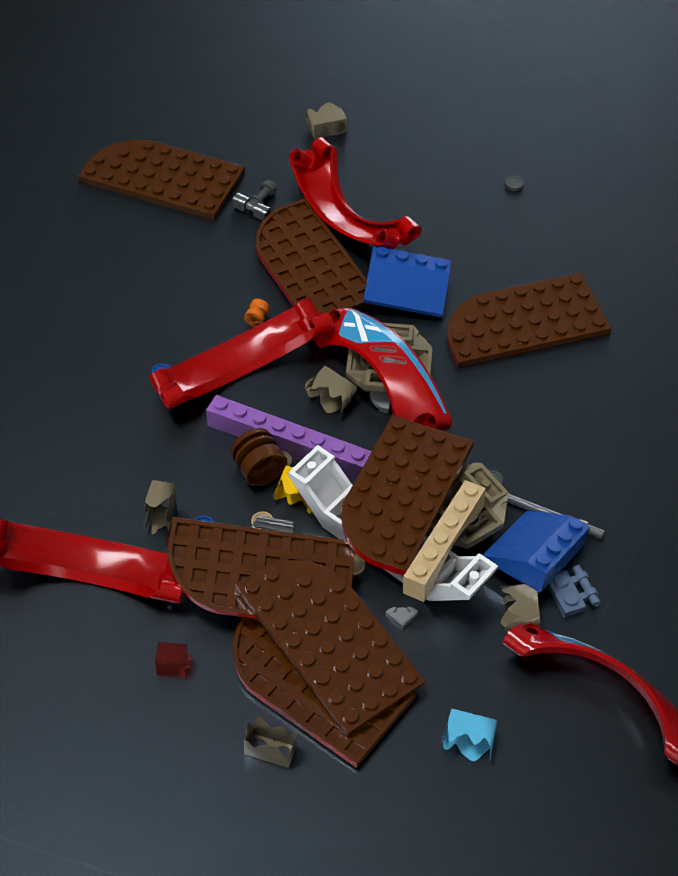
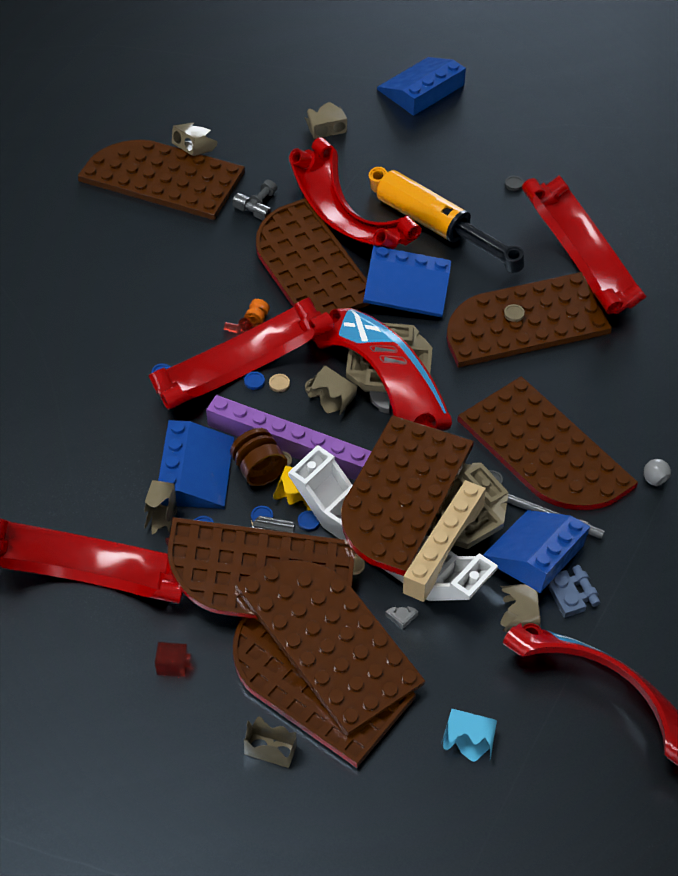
none -> blue slope [158,420,234,509]
none -> dark tan piece [172,122,218,156]
none -> clear red plate [223,317,253,335]
none -> blue piece [244,372,265,390]
none -> blue piece [251,506,273,523]
none -> tan piece [269,374,290,392]
none -> blue piece [298,511,320,532]
none -> light orange piece [369,167,524,273]
none -> blue slope [377,57,466,116]
none -> reddish brown plate [457,376,638,510]
none -> dark tan piece [504,304,525,322]
none -> red panel [522,175,647,314]
none -> light grey piece [643,459,671,486]

